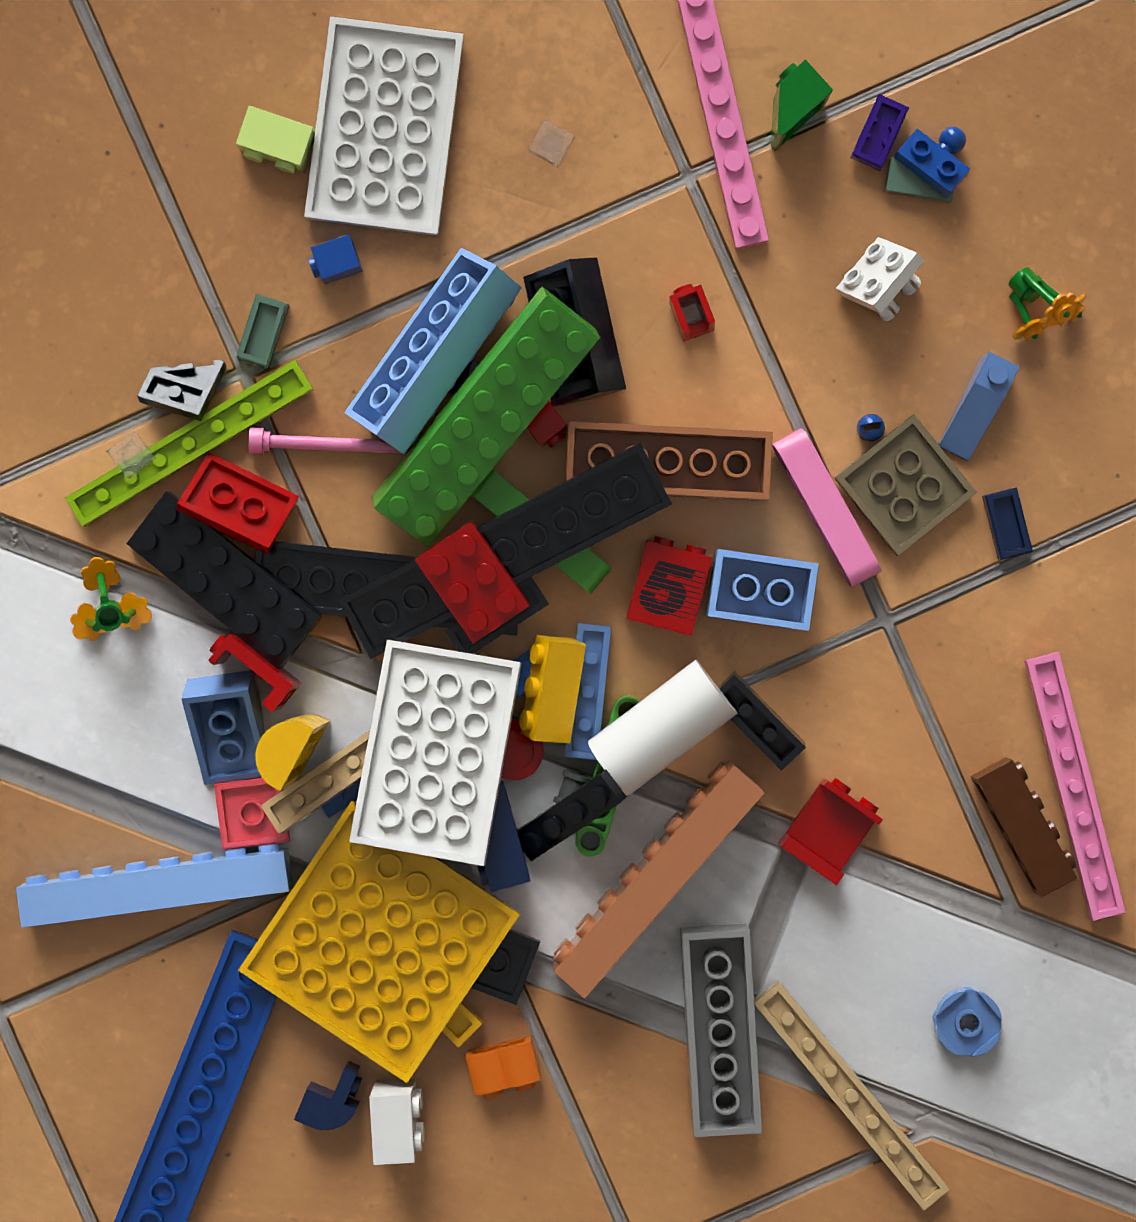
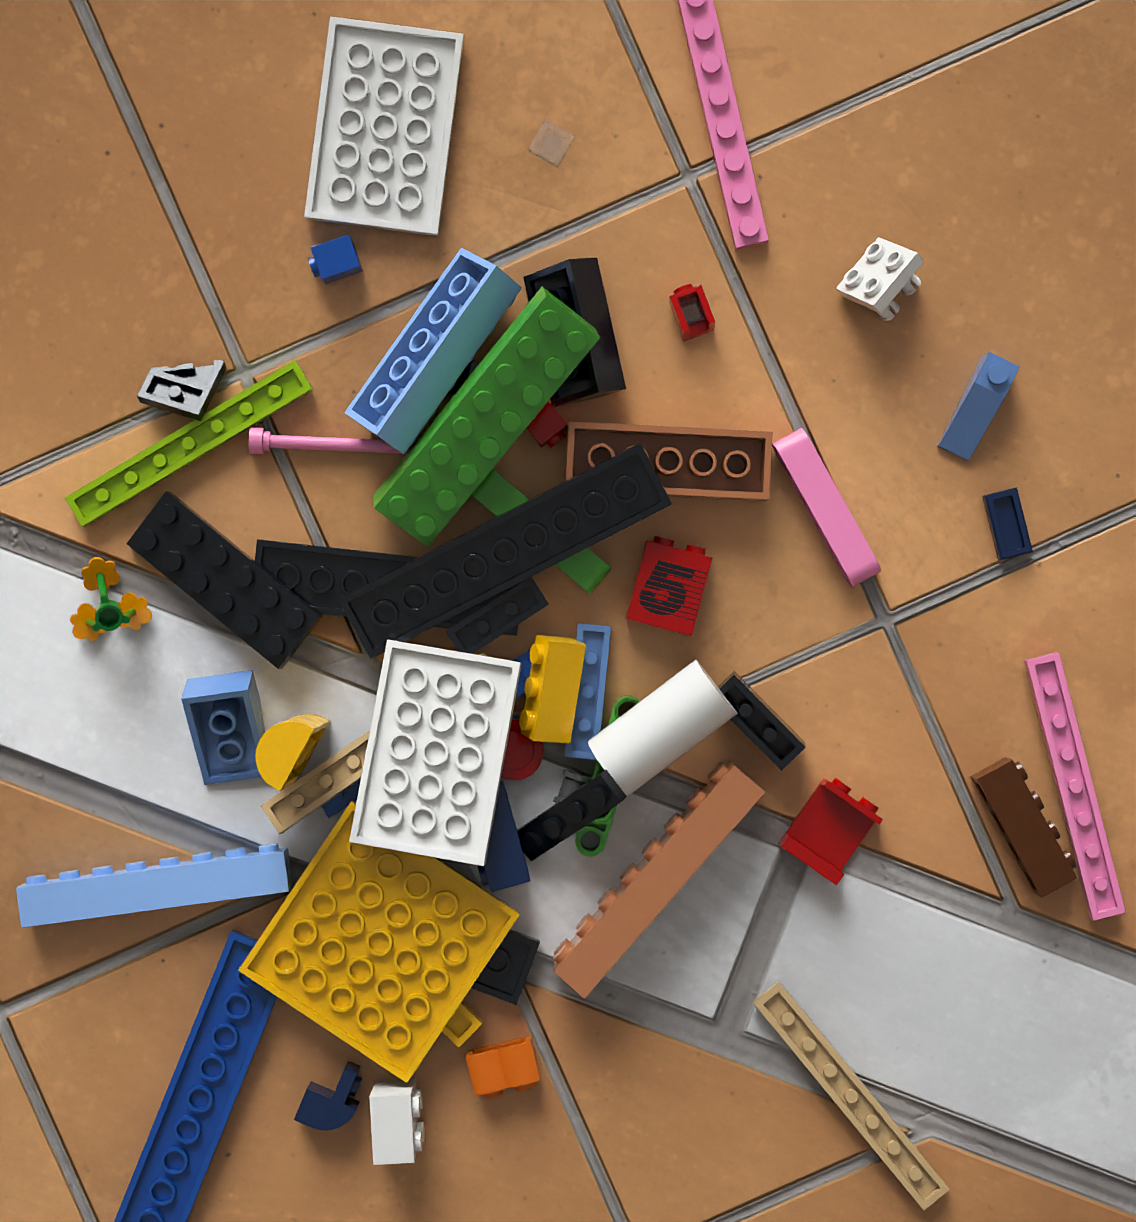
clear plate [107,431,156,479] -> none
red plate [176,452,299,554] -> none
red panel [208,634,302,712] -> none
coral tile [214,777,290,850] -> none
yellowish green brick [236,105,315,174] -> none
sand green tile [236,294,289,369] -> none
red plate [415,520,530,644] -> none
light grey brick [680,924,762,1137] -> none
light blue brick [705,549,819,631] -> none
green slope [771,59,833,151] -> none
dark tan plate [834,414,977,556] -> none
dark purple plate [850,94,909,171] -> none
blue hinge [857,414,885,441] -> none
sand green tile [884,157,954,203] -> none
blue plate [894,127,970,198] -> none
medium blue plate [932,987,1002,1057] -> none
plant [1008,267,1086,341] -> none

